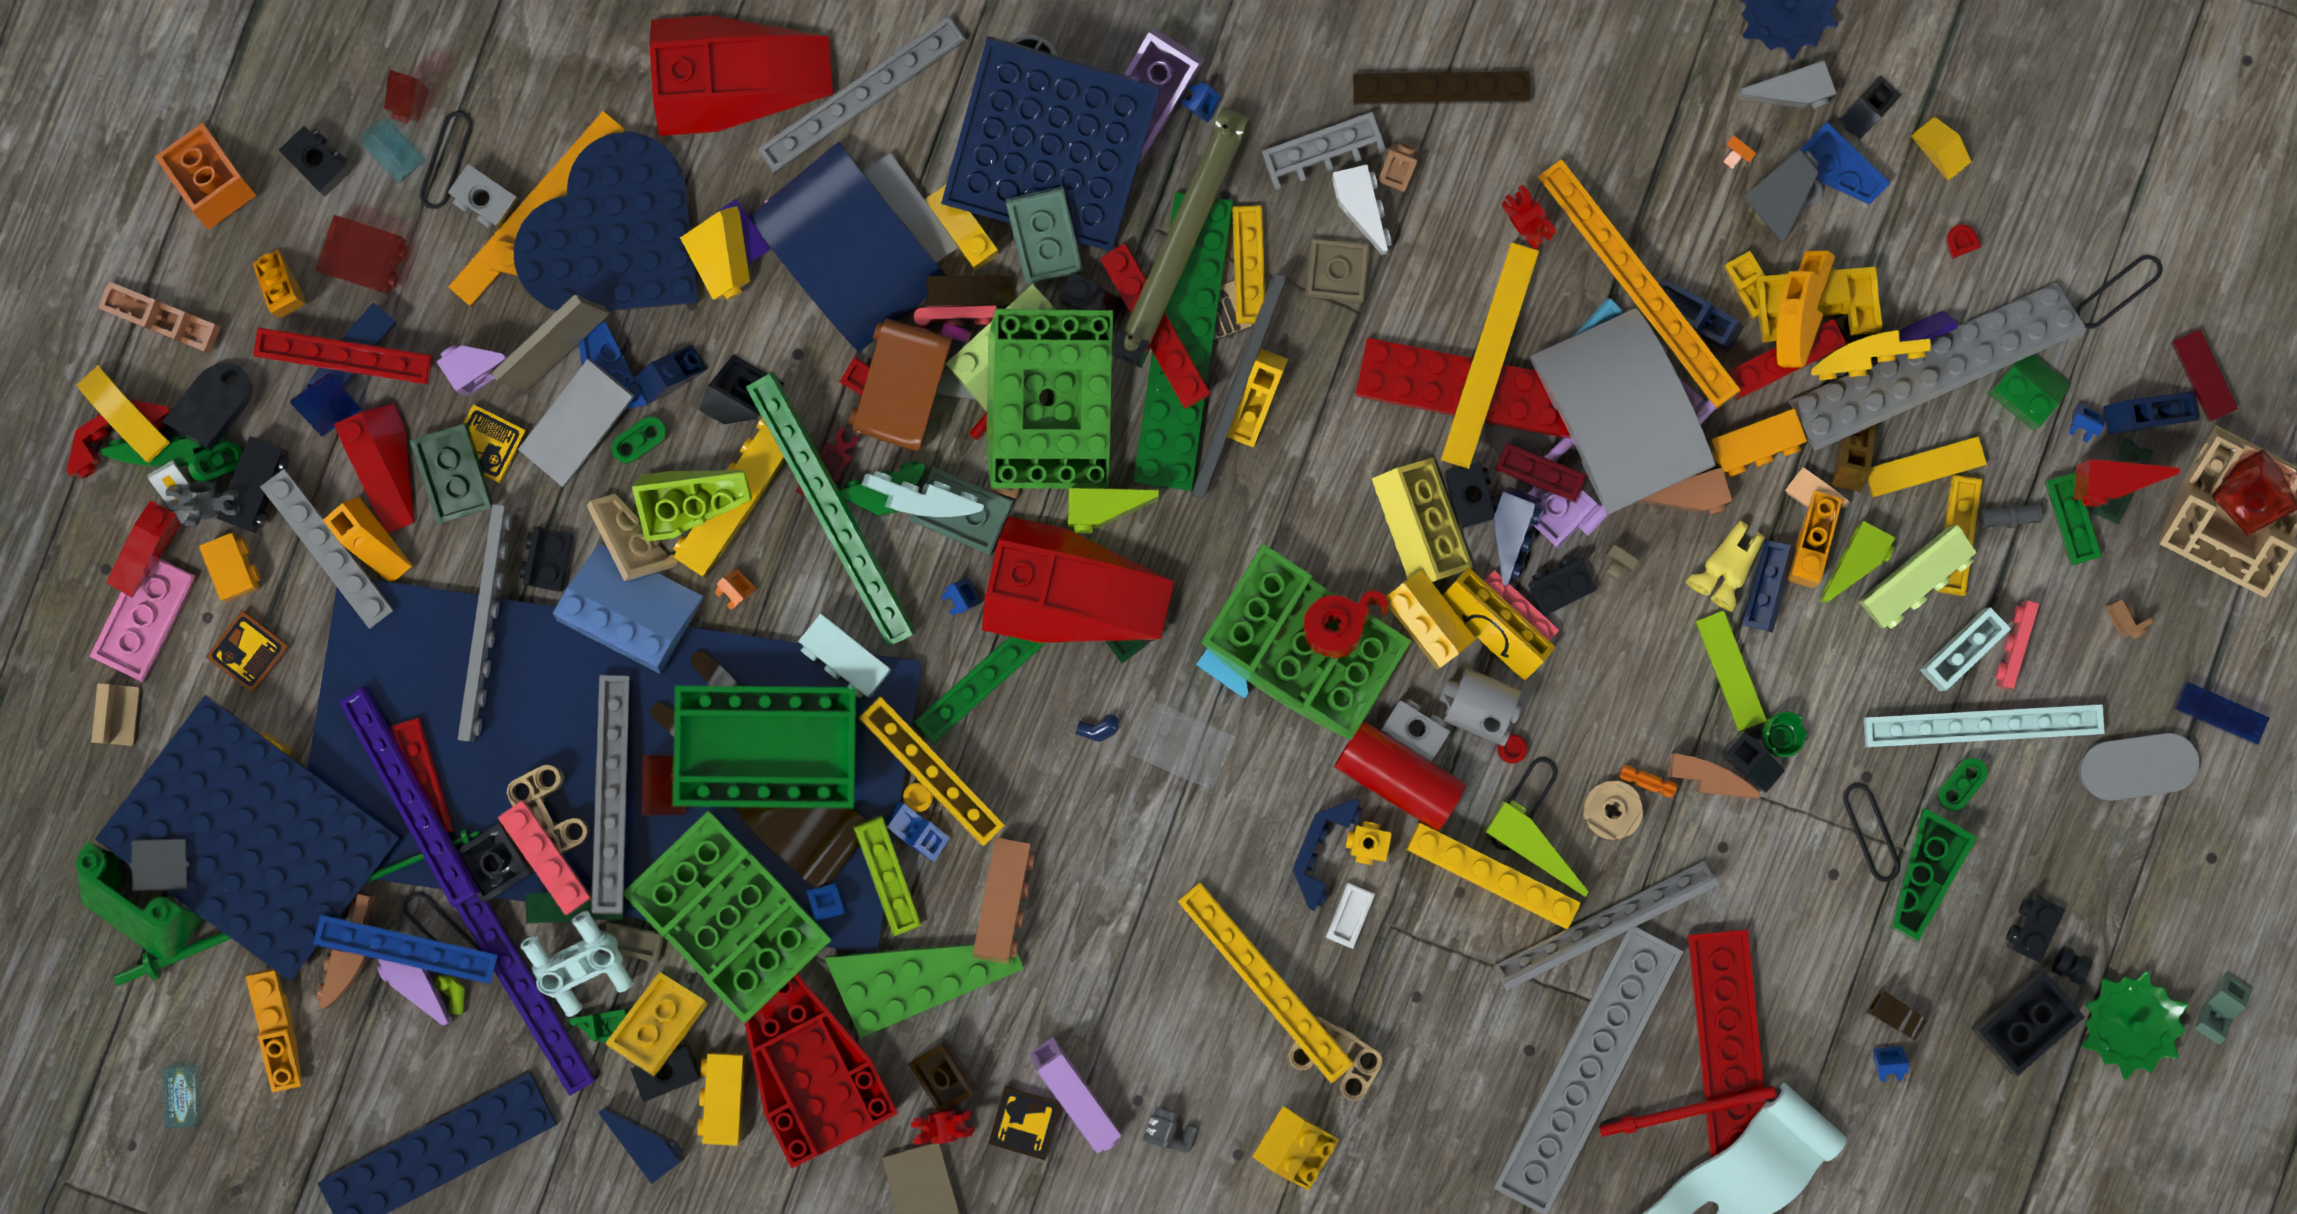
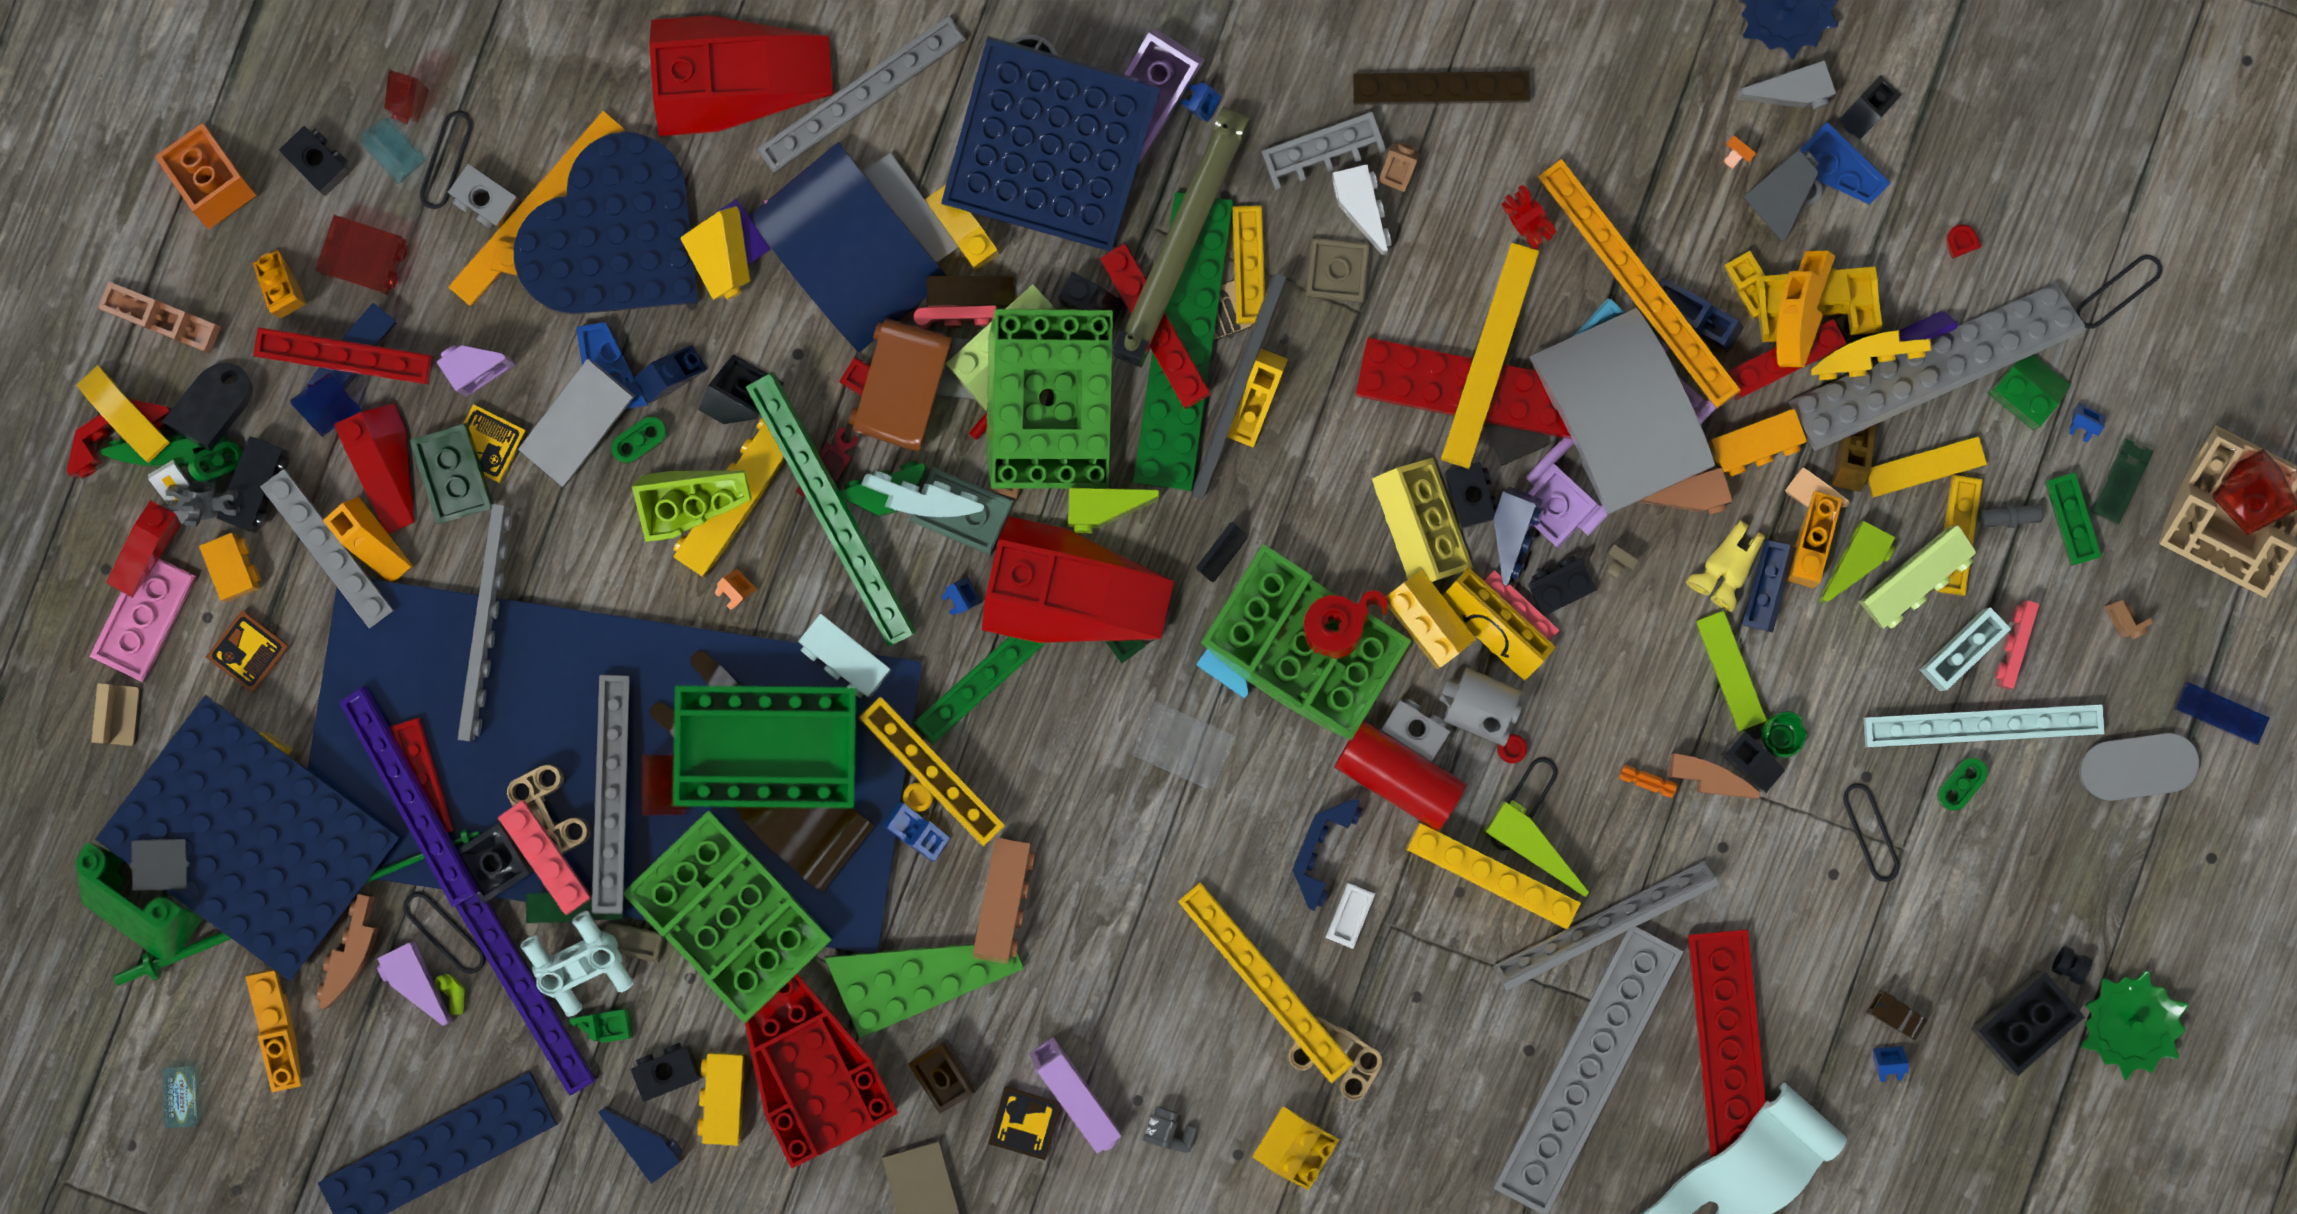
blue plate [313,915,498,984] -> none
dark tan tile [491,295,610,392] -> none
black bracket [520,526,573,592] -> none
medium blue slope [553,543,704,674] -> none
tan wing [587,494,678,582] -> none
yellow plate [606,972,708,1076] -> none
blue tile [807,883,844,921] -> none
lime tile [853,815,922,937] -> none
red pin [911,1110,975,1145] -> none
magenta tile [941,323,972,343] -> none
sand green tile [1005,186,1083,284] -> none
dark blue arm [1075,714,1119,742] -> none
yellow brick [1345,821,1392,865] -> none
dark red tile [1495,442,1588,504] -> none
tan plate [1583,781,1643,839] -> none
red bar [1599,1086,1777,1137] -> none
green wedge [1889,808,1978,942] -> none
yellow slope [1911,117,1971,181] -> none
black bracket [2006,894,2066,963] -> none
red slope [2073,459,2180,507] -> none
dark blue slope [2104,391,2199,435] -> none
dark red tile [2171,329,2238,422] -> none
sand green slope [2195,972,2252,1045] -> none
none -> black slope [1196,522,1248,582]

